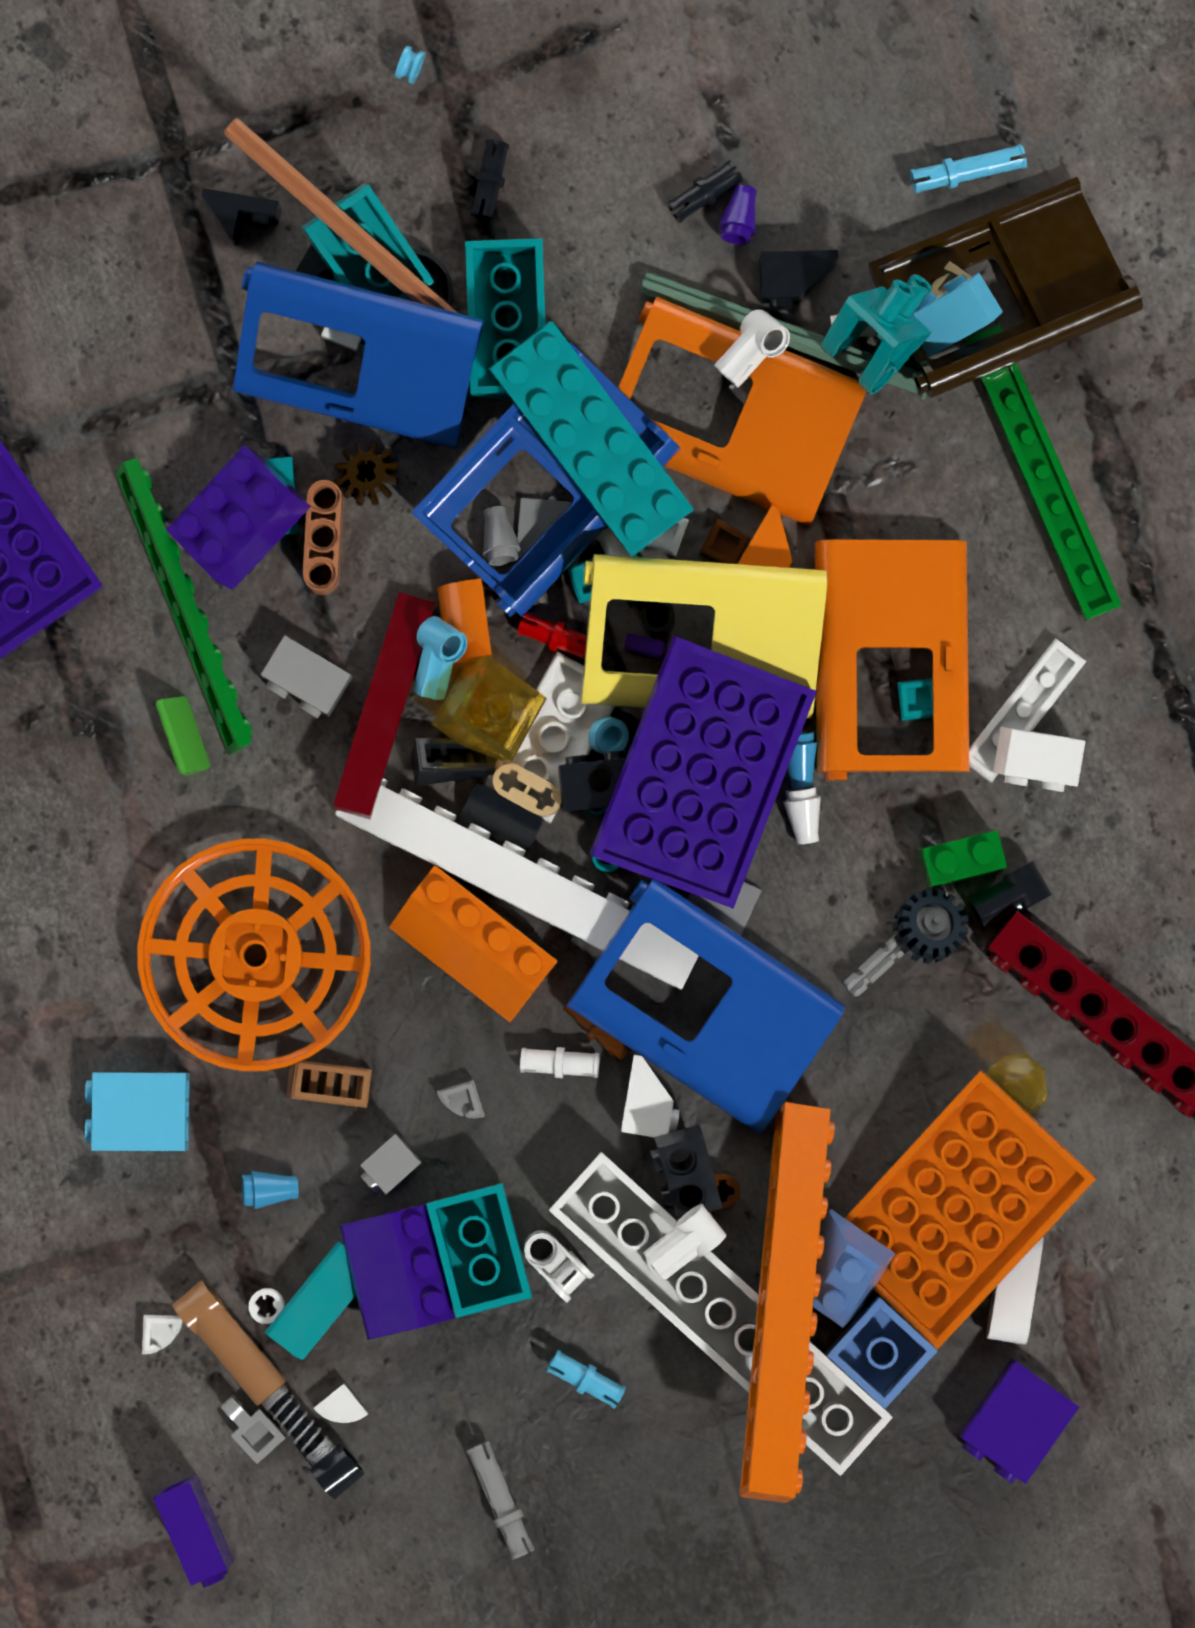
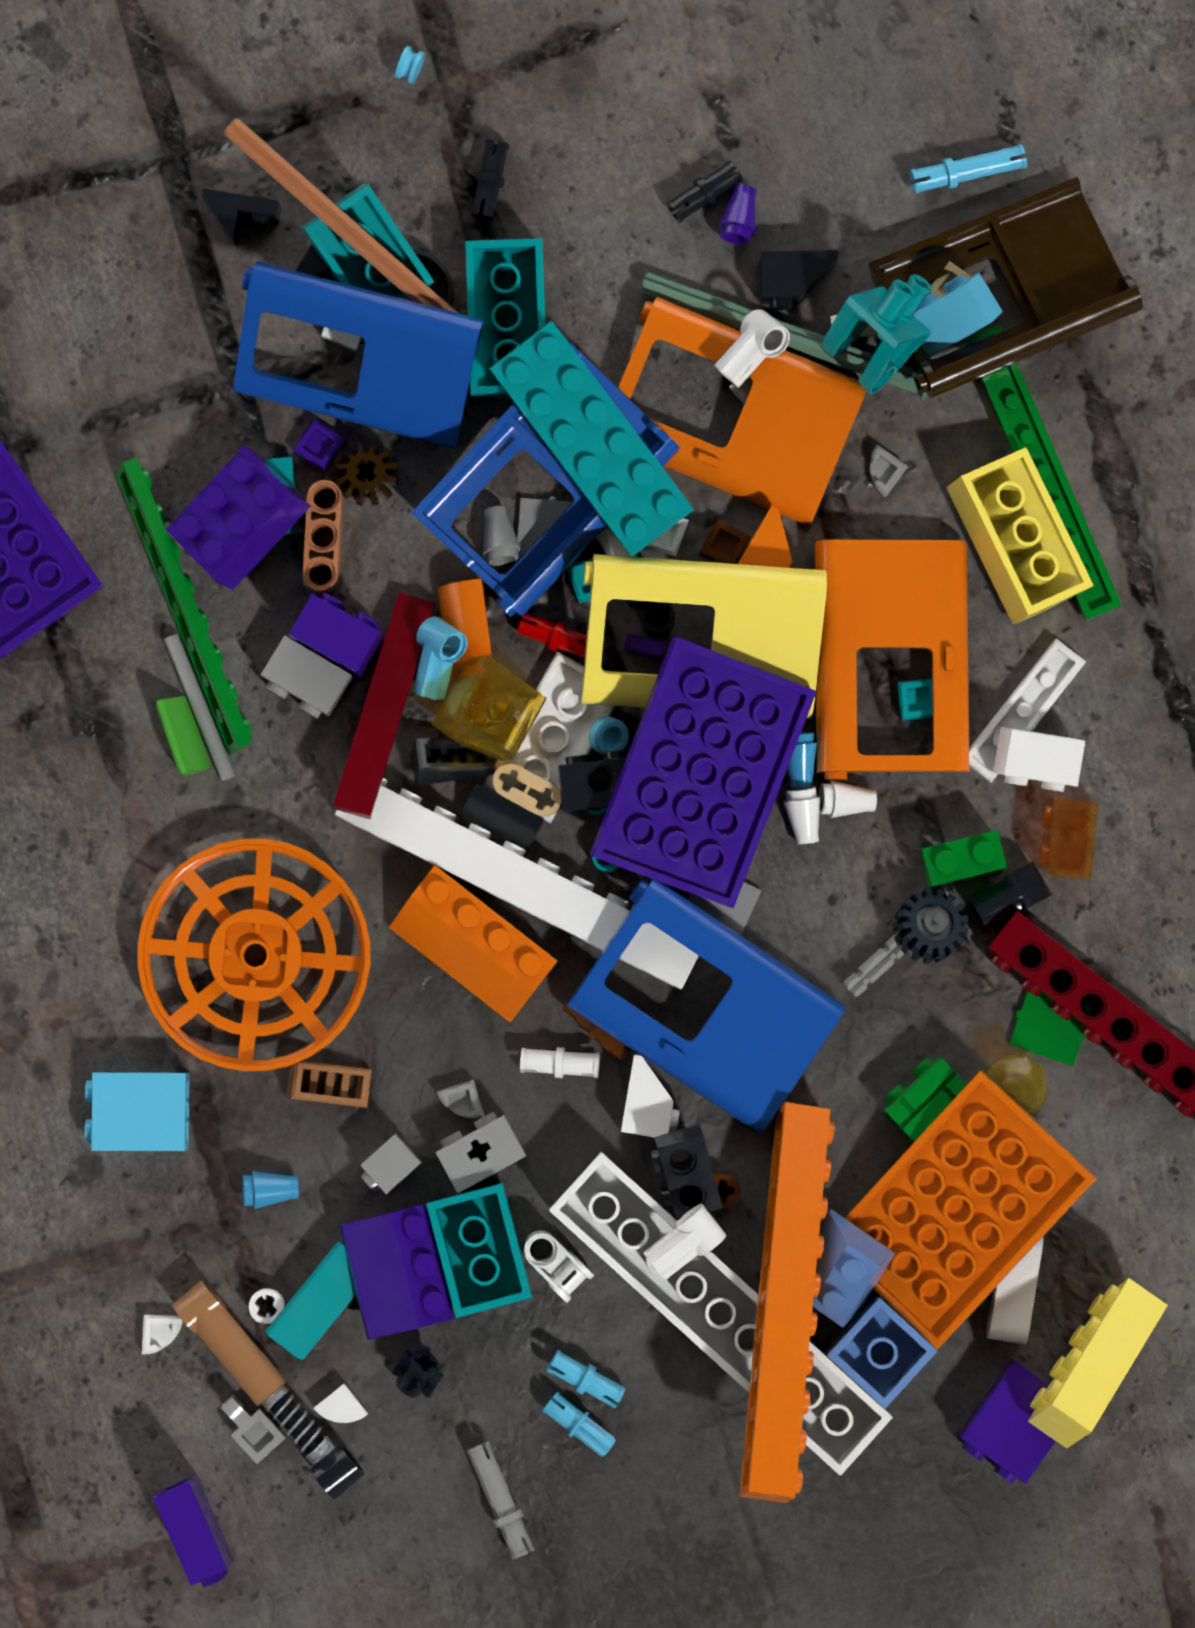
none -> light grey bar [164,634,236,782]
none -> dark purple brick [289,593,384,680]
none -> dark purple tile [292,419,346,473]
none -> black gear [391,1349,443,1398]
none -> light grey brick [435,1112,527,1193]
none -> medium azure axle [542,1392,616,1456]
none -> white cone [818,780,877,818]
none -> light grey tile [869,444,908,499]
none -> green brick [882,1056,967,1143]
none -> light yellow slope [946,447,1094,625]
none -> green piece [1009,991,1094,1067]
none -> light yellow brick [1028,1278,1168,1449]
none -> clear orange bracket [1038,797,1099,880]

